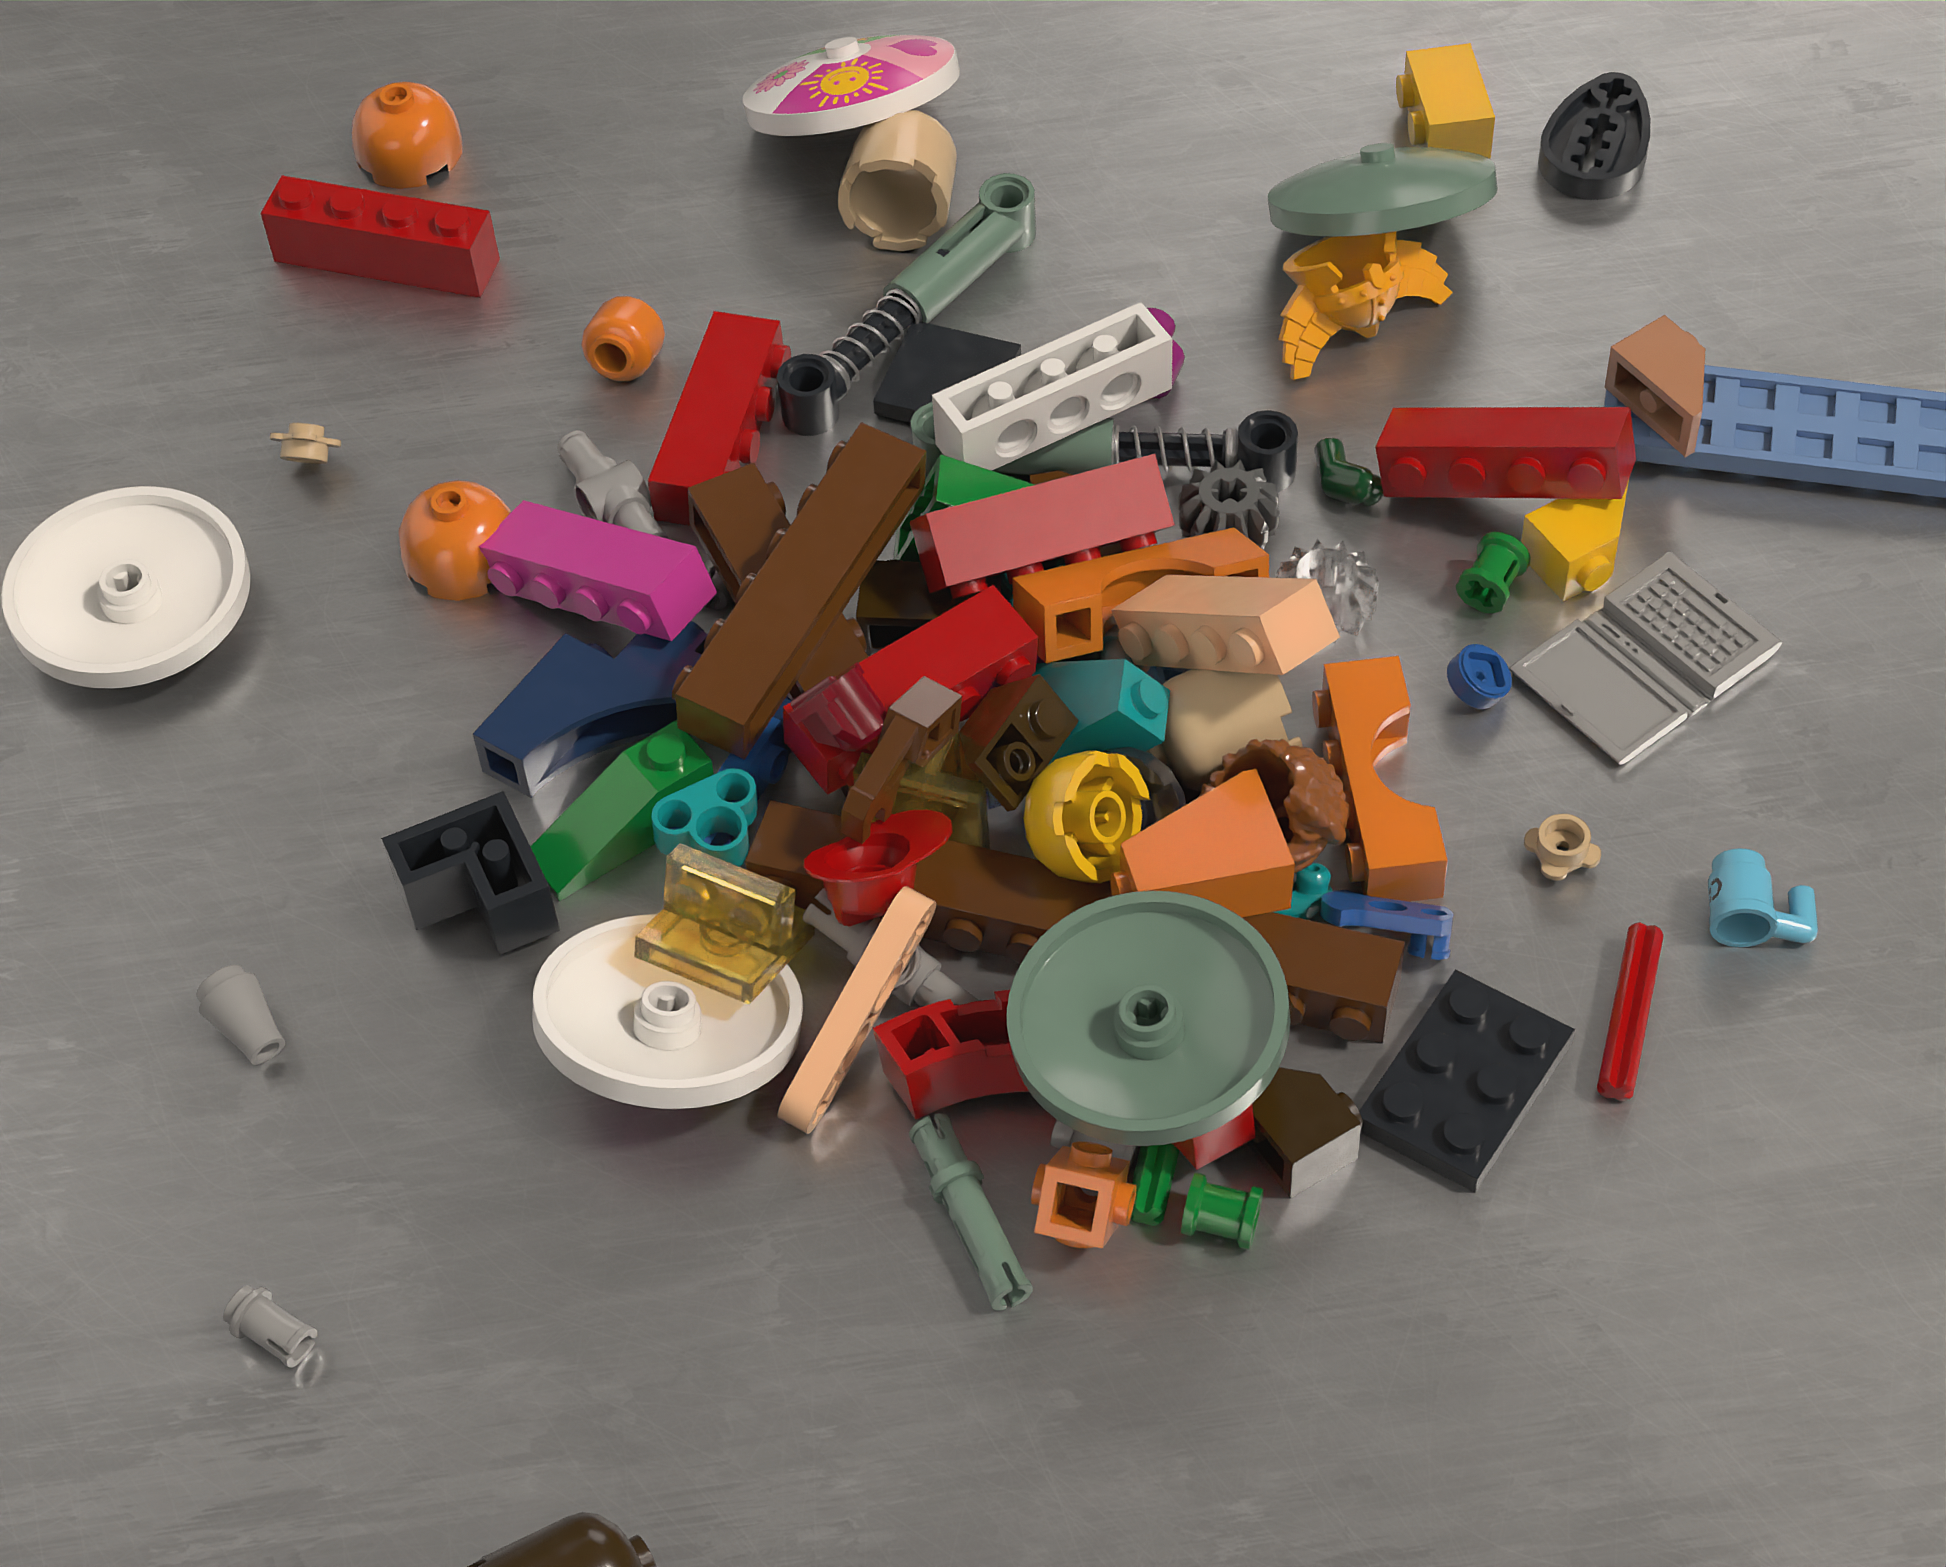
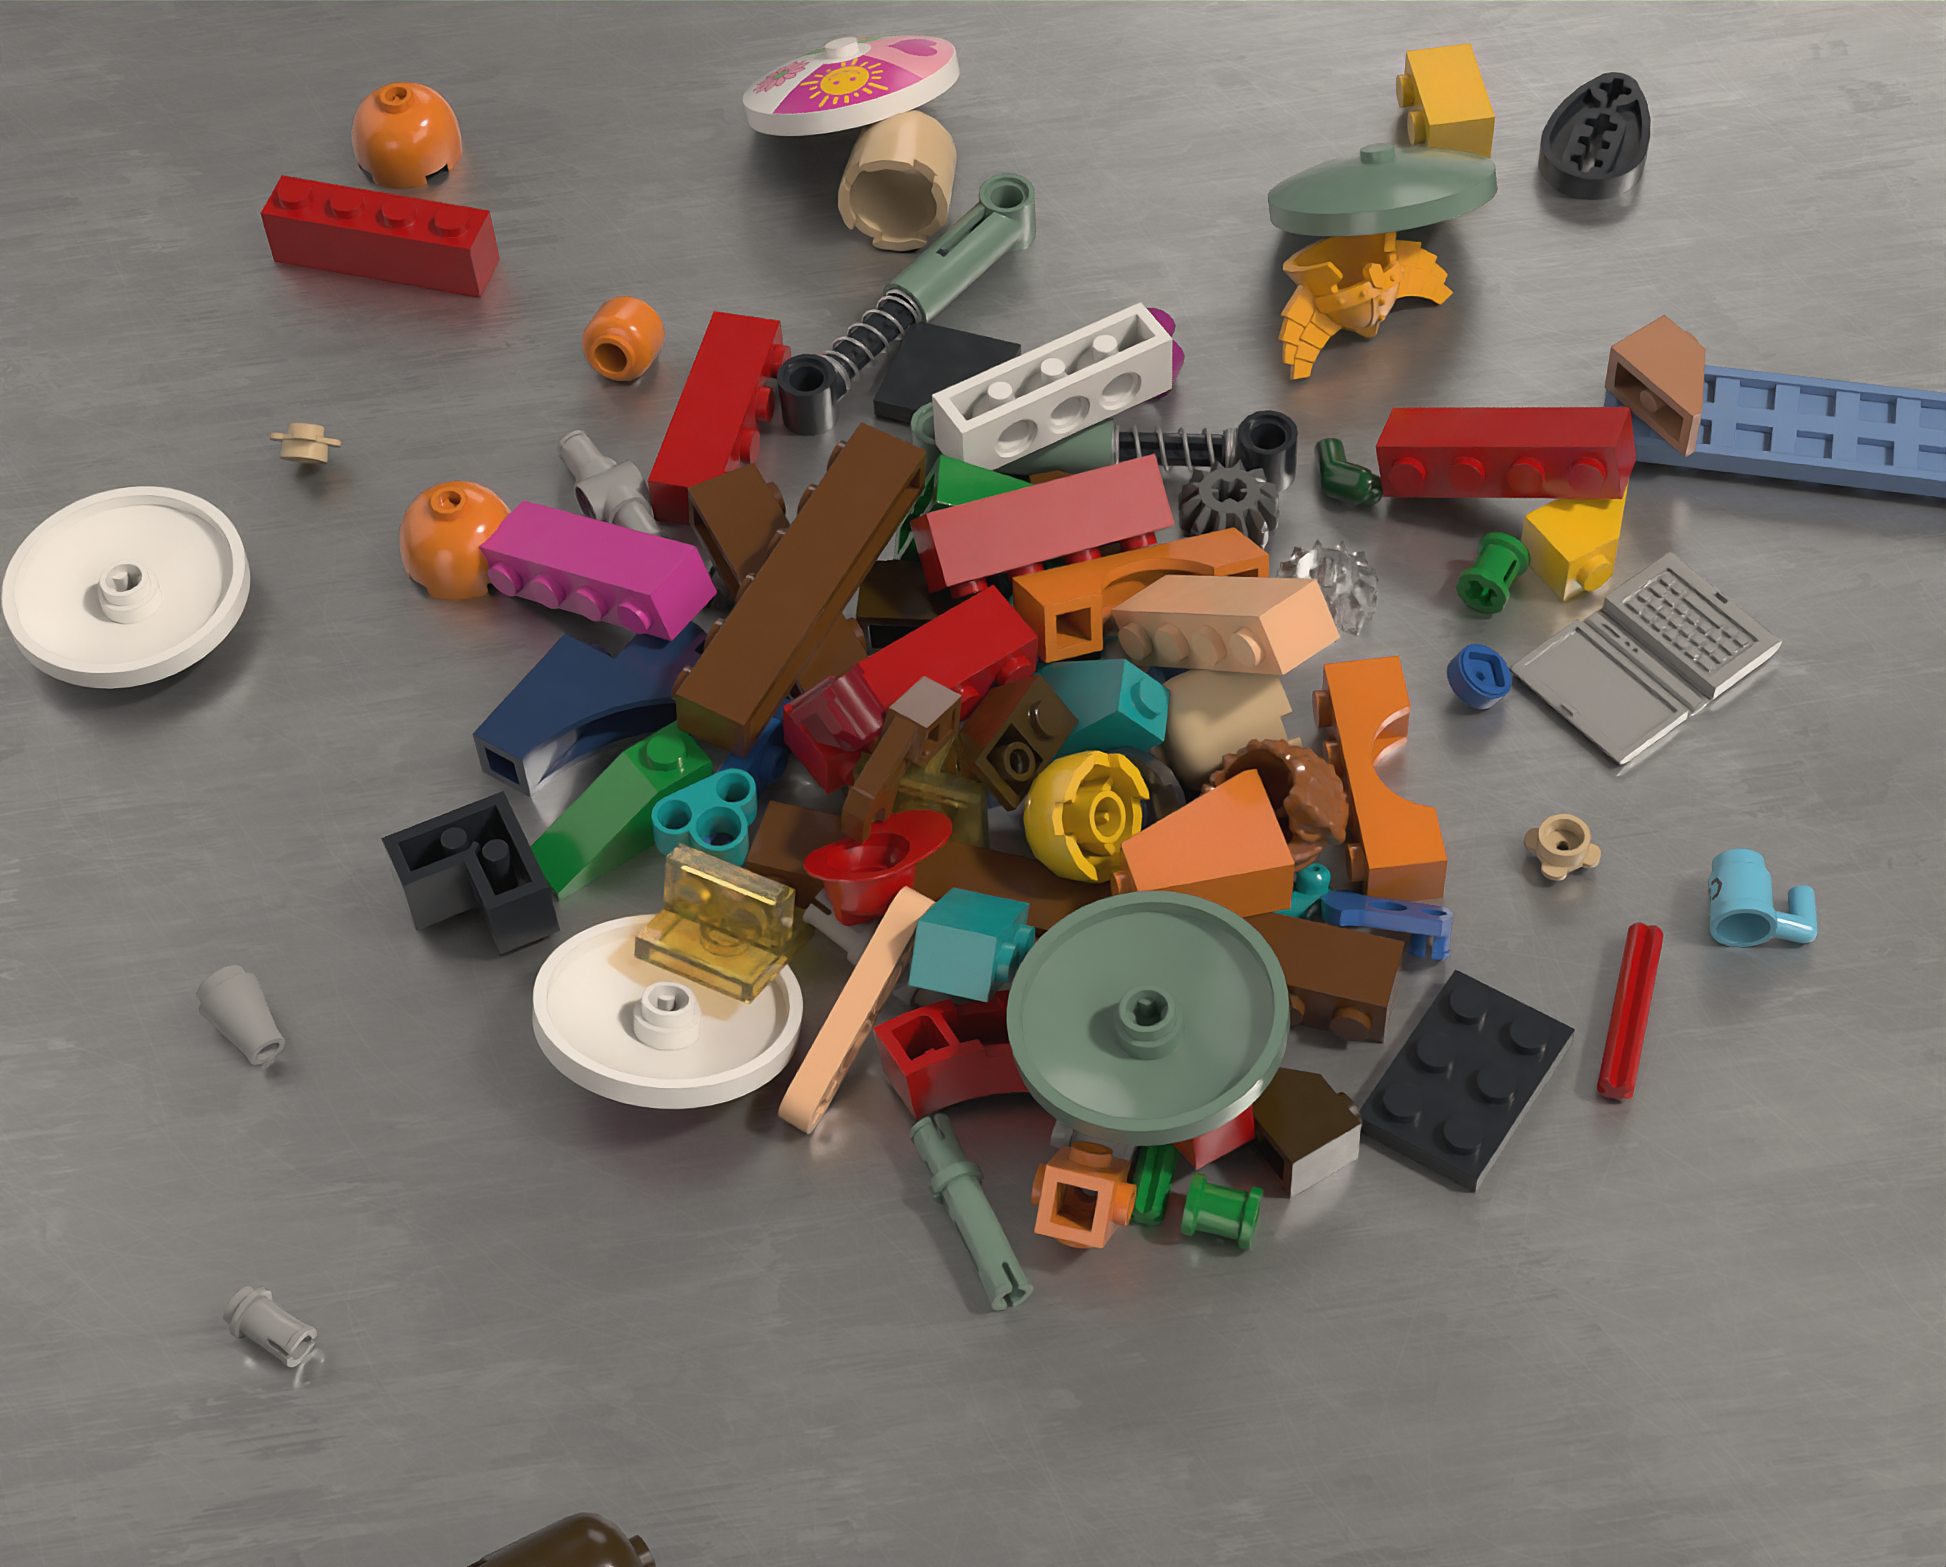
none -> teal brick [909,887,1035,1002]

